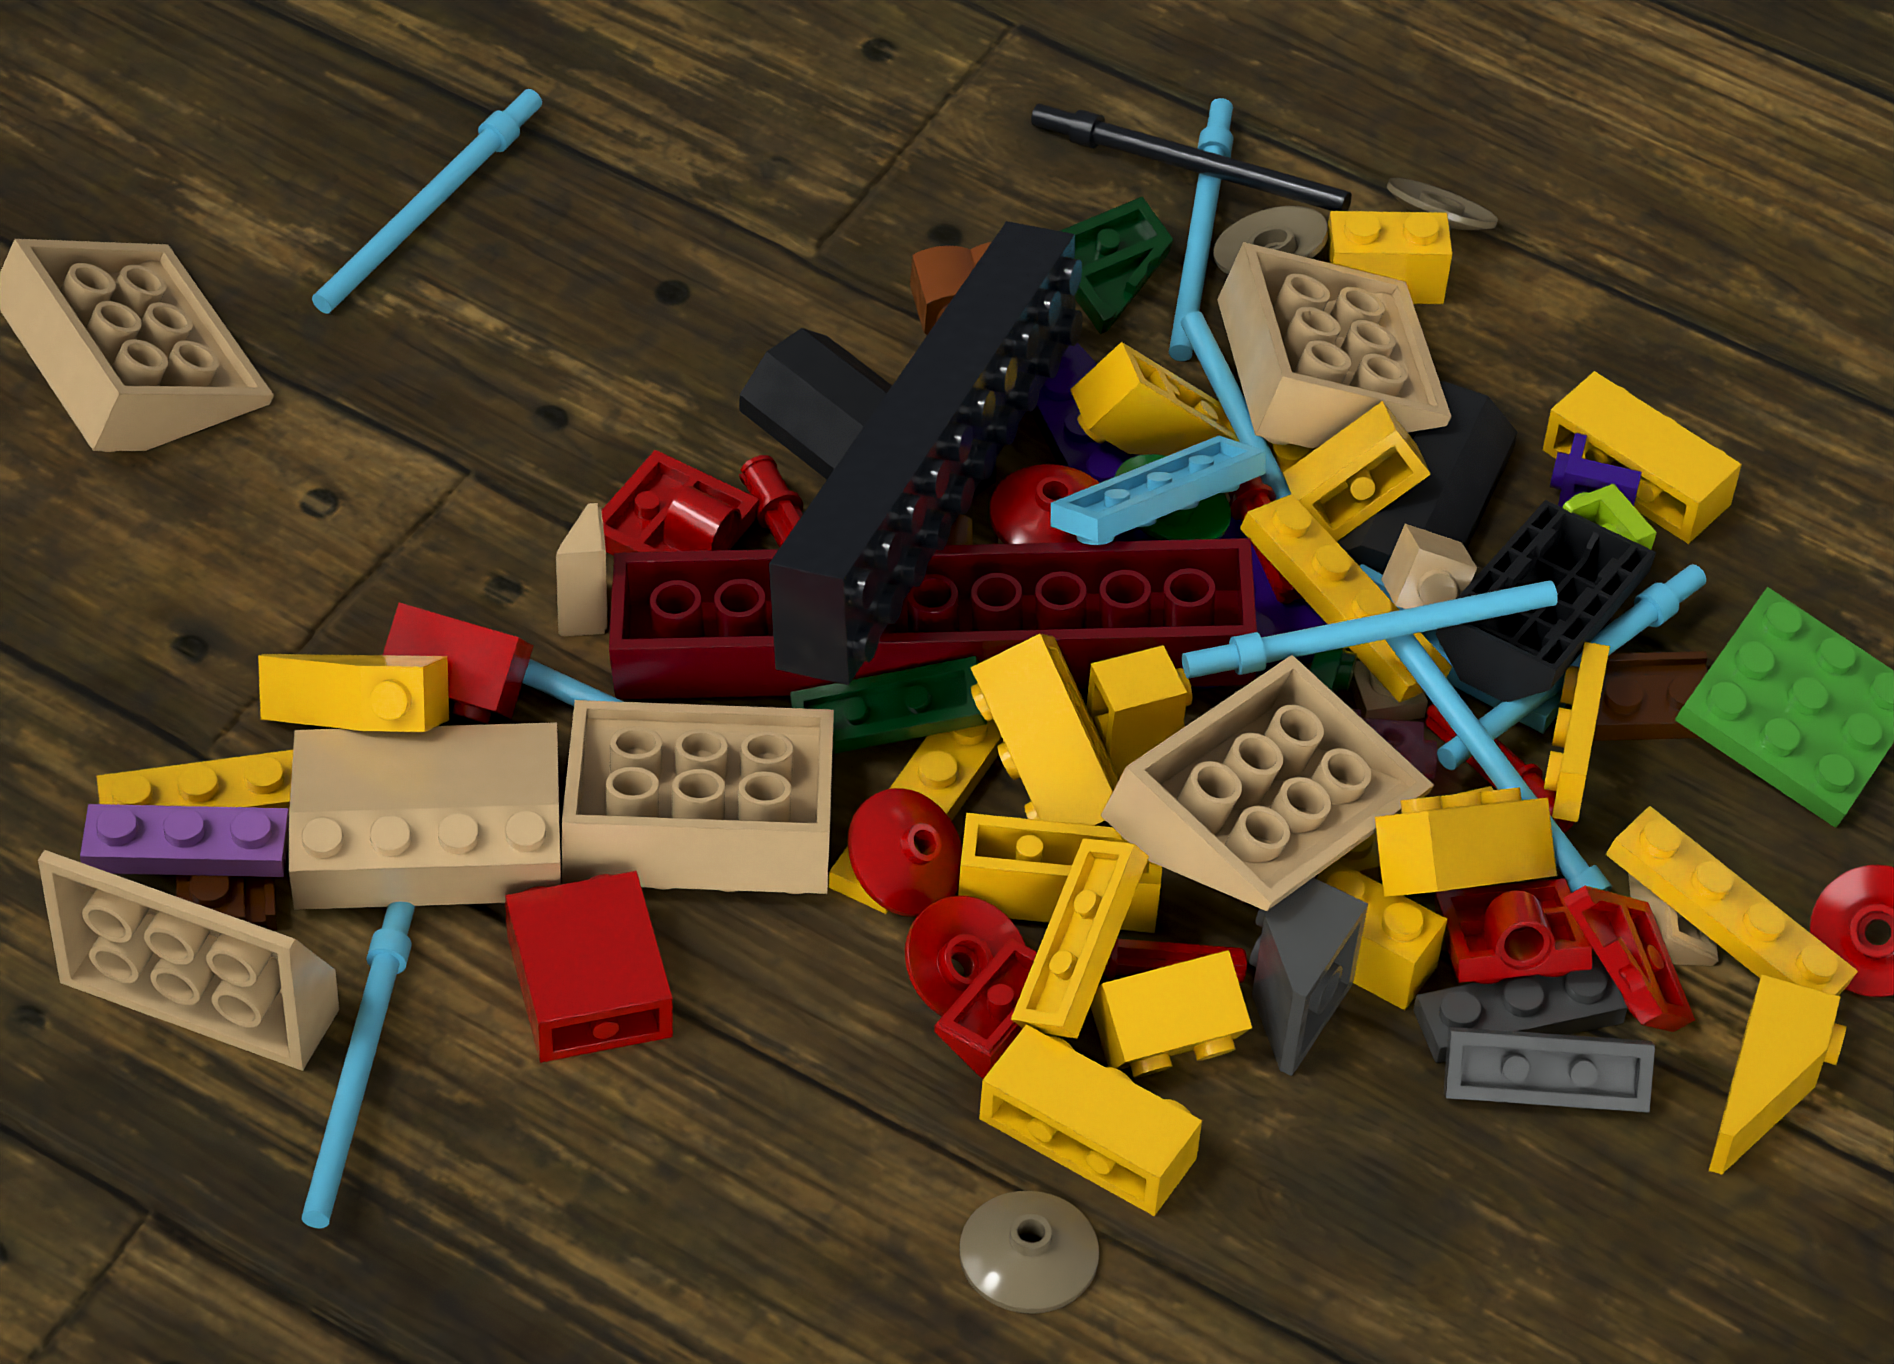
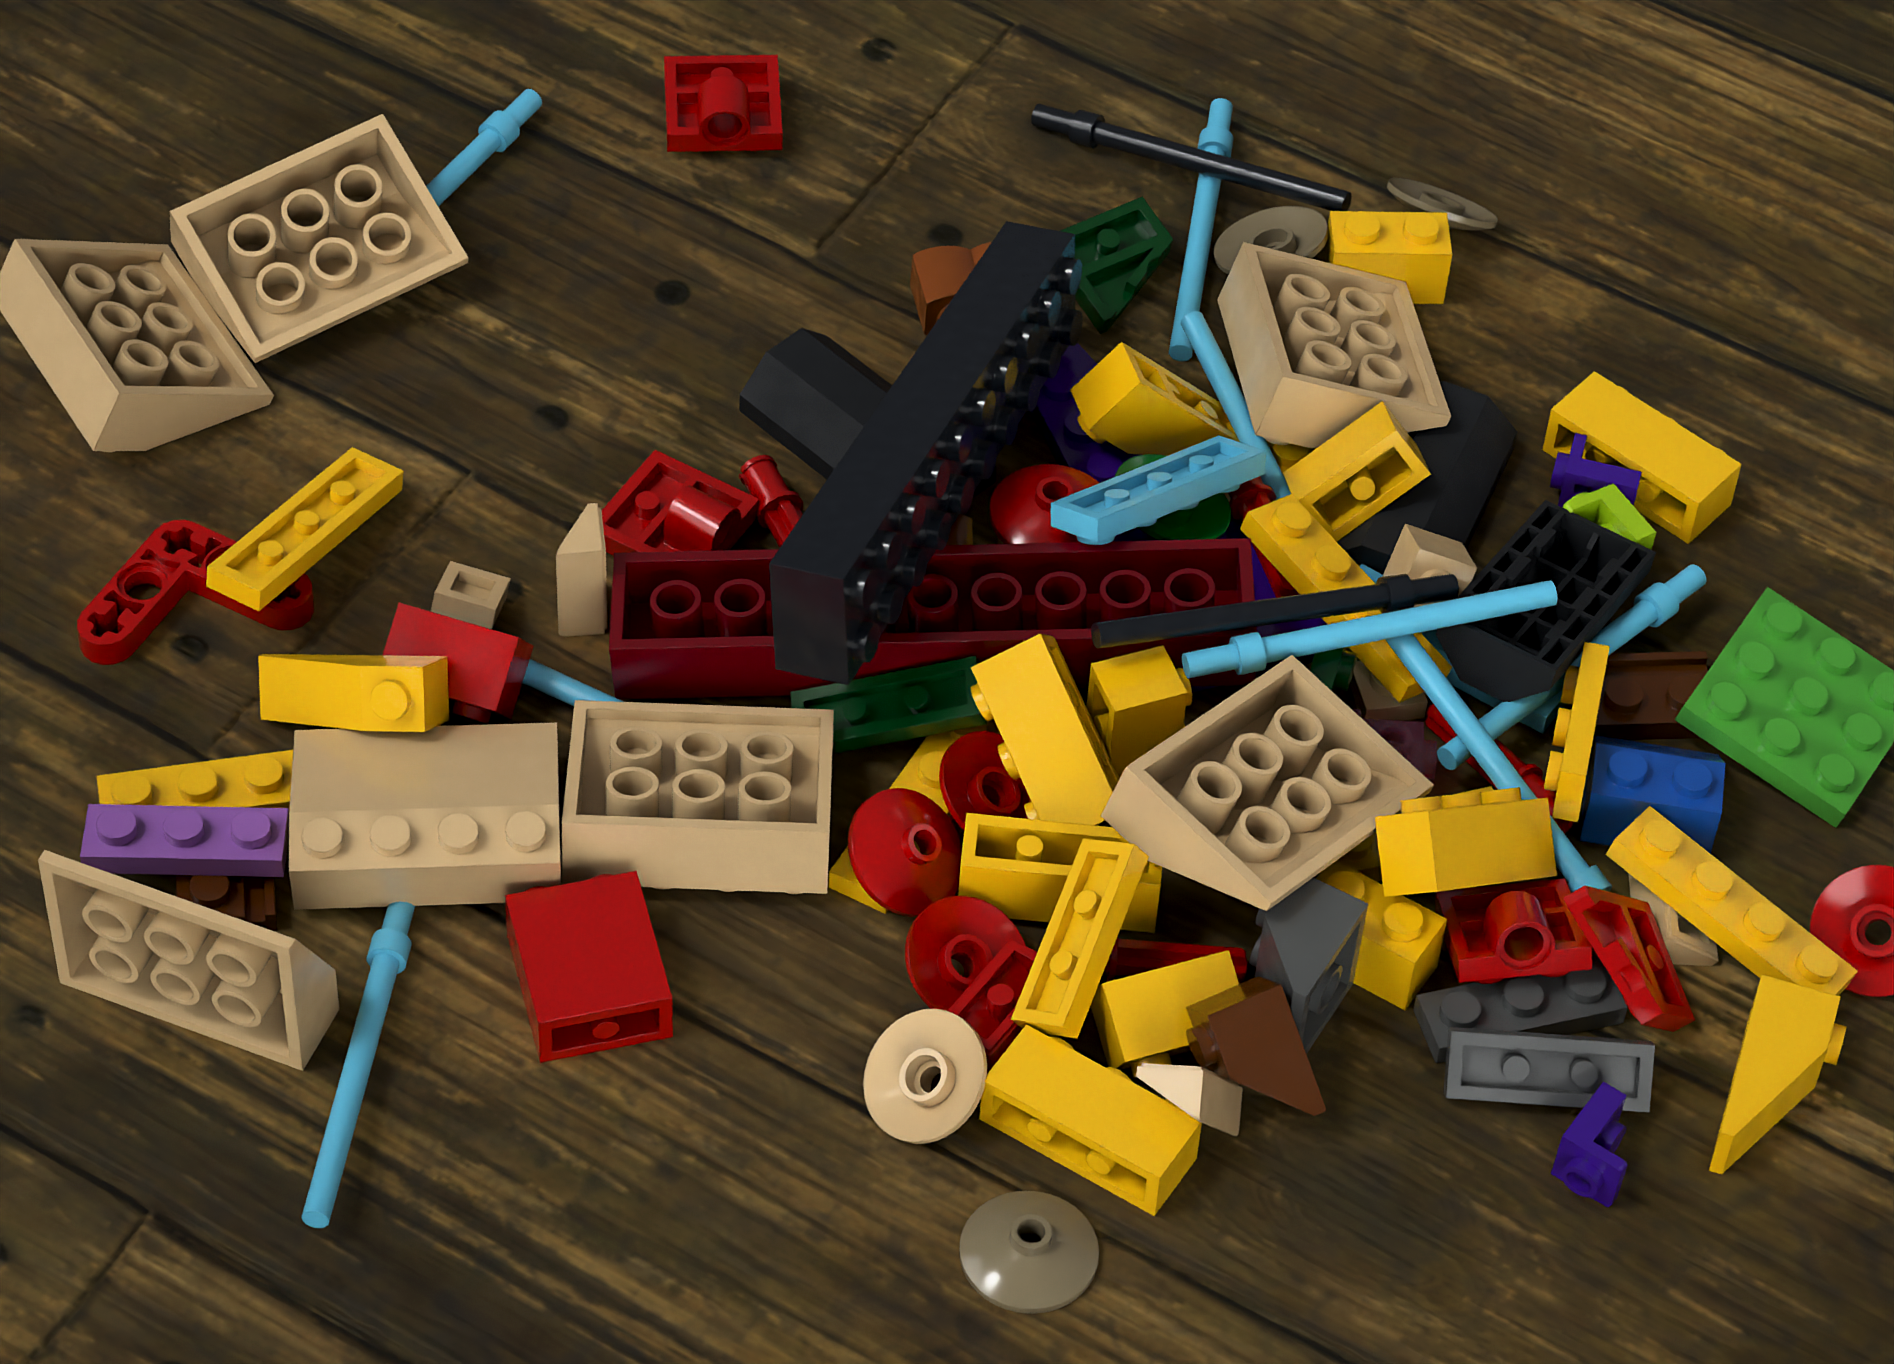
none -> red beam [77,519,314,665]
none -> tan slope [170,114,469,363]
none -> yellow plate [206,447,404,611]
none -> tan plate [431,561,511,629]
none -> red plate [664,55,783,152]
none -> tan dish [863,1009,987,1144]
none -> red dish [939,731,1031,830]
none -> black bar [1091,574,1459,649]
none -> tan slope [1136,1063,1243,1136]
none -> reddish brown slope [1186,976,1326,1116]
none -> dark purple bracket [1551,1082,1628,1207]
none -> blue slope [1579,735,1726,854]

